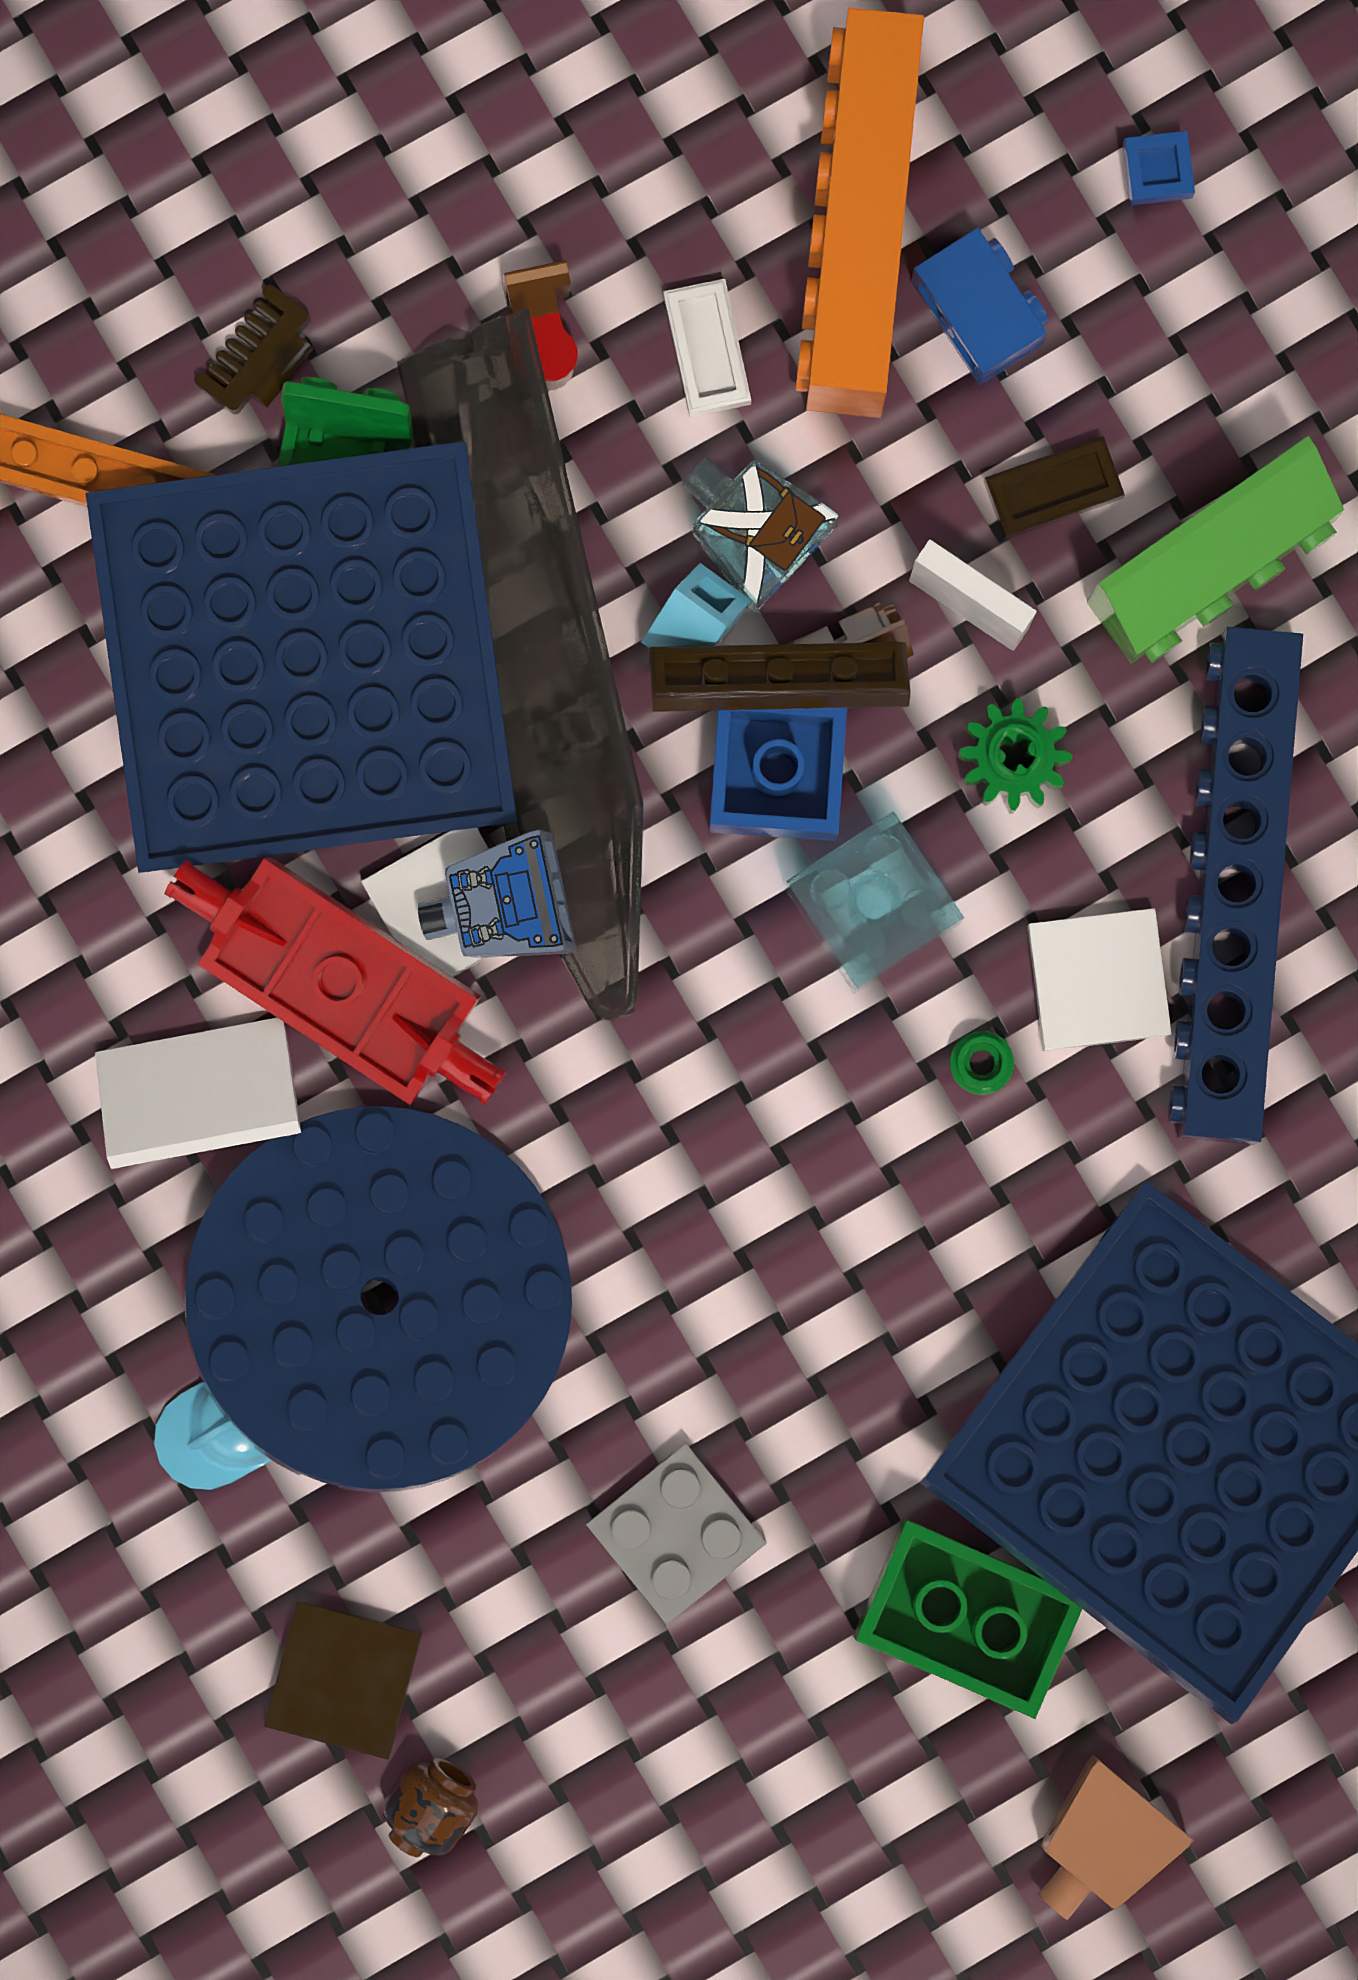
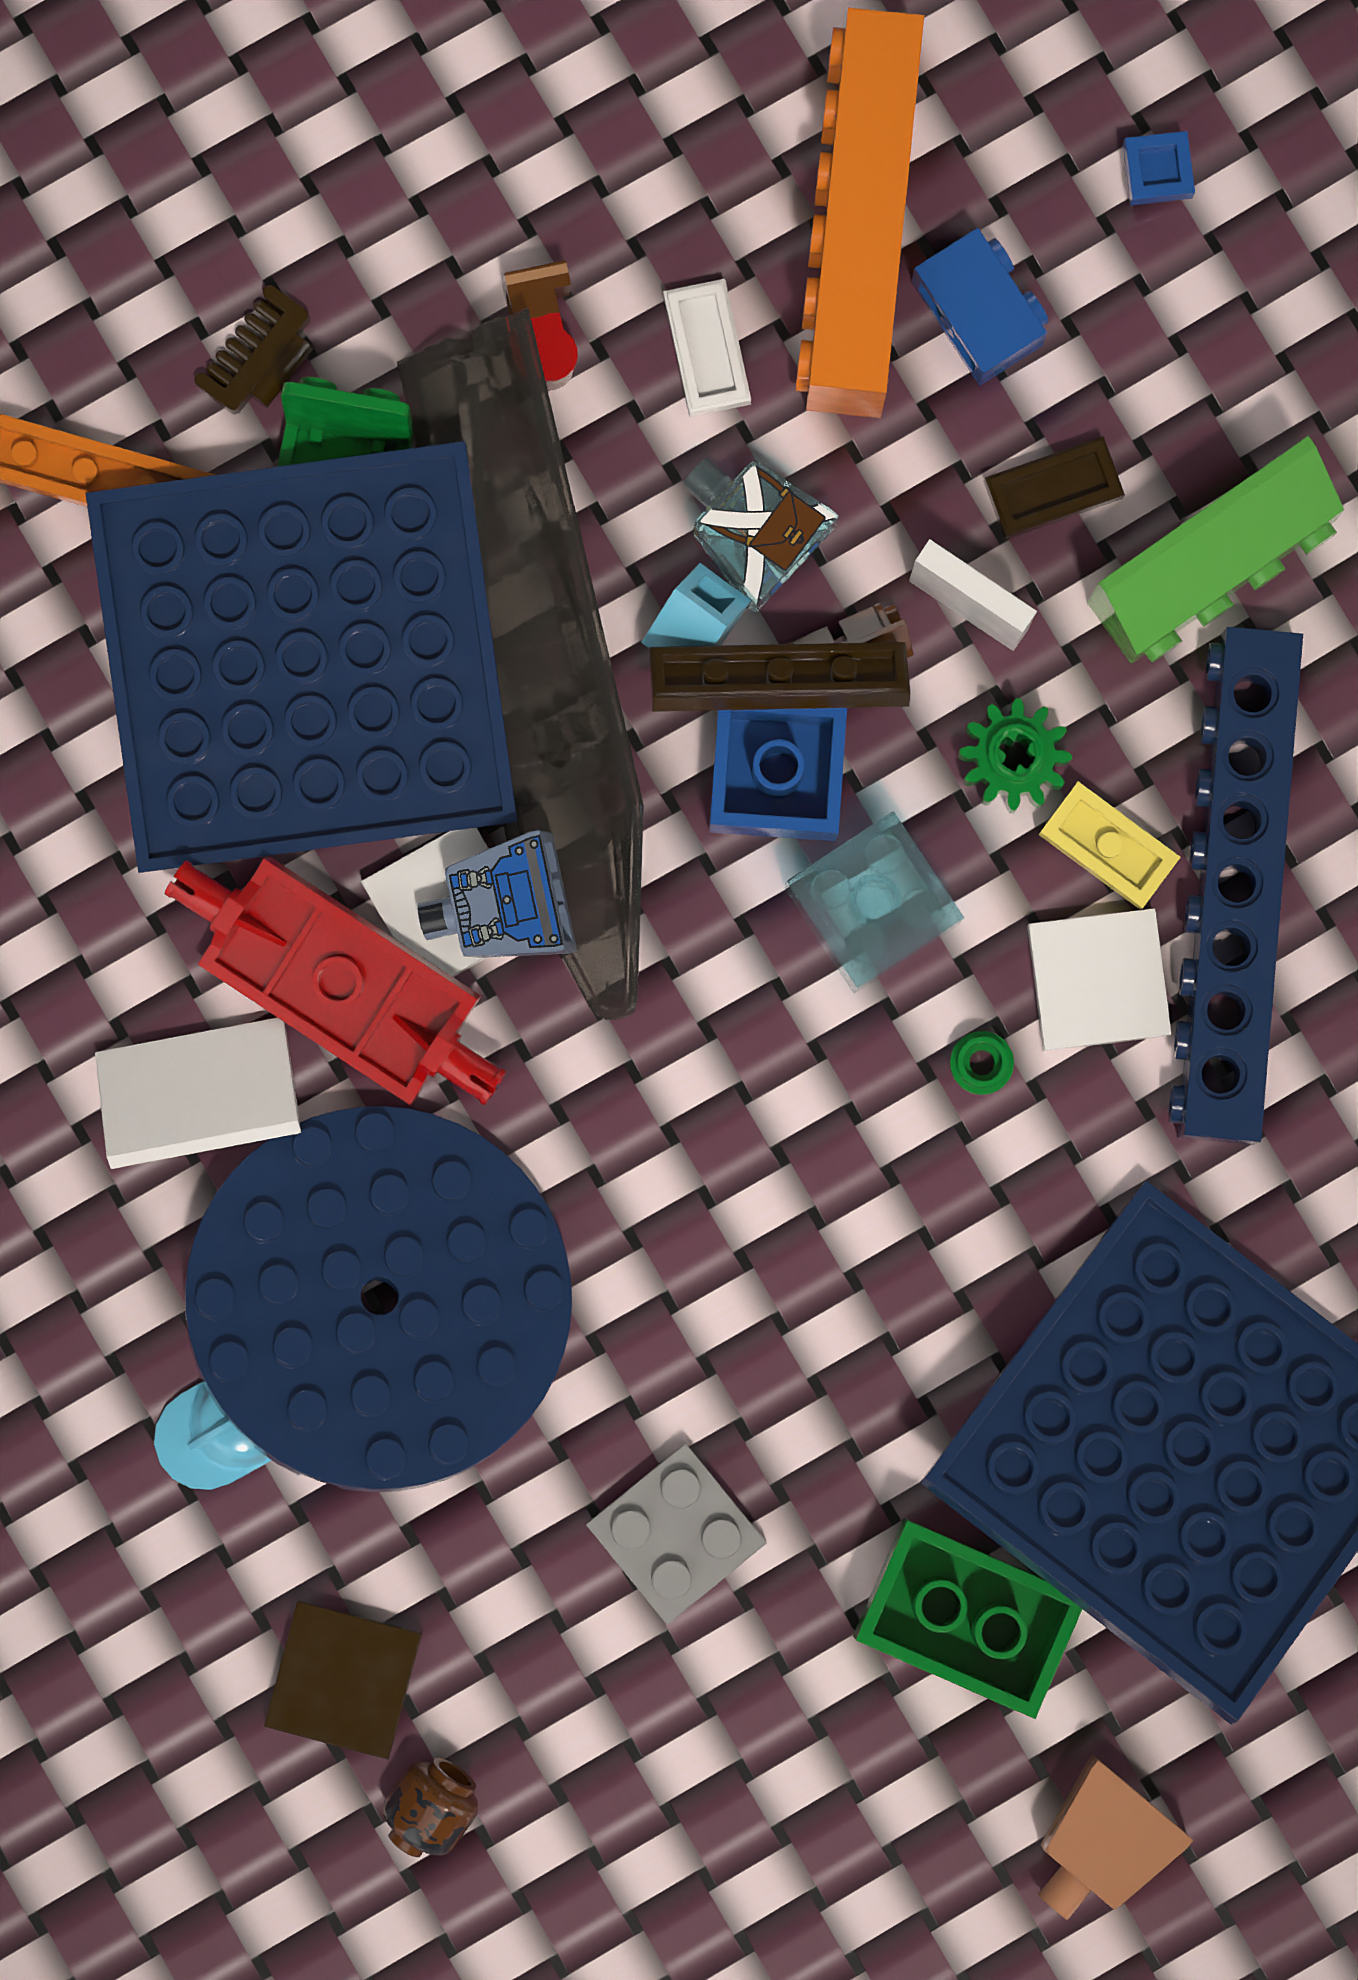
none -> light yellow plate [1039,781,1180,910]

